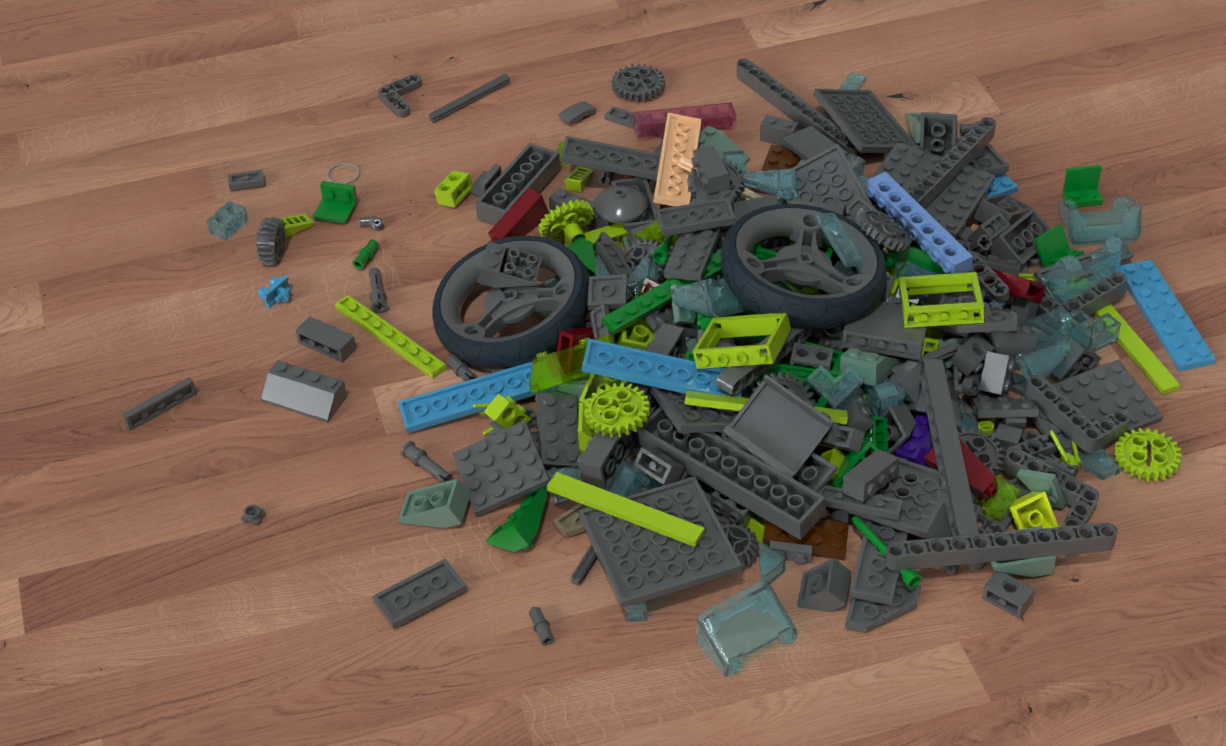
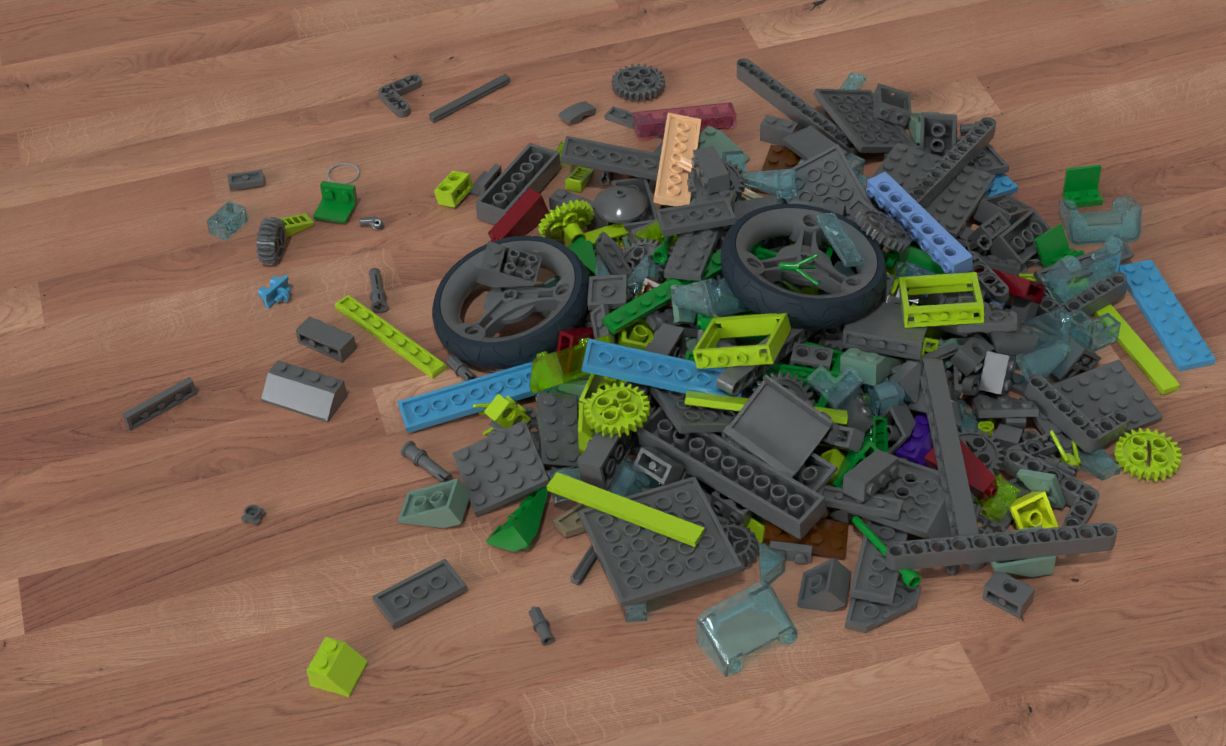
green pin [353,239,379,269] -> none
none -> lime slope [306,637,368,697]
none -> green plant [779,254,819,286]
none -> dark grey window [872,83,911,126]

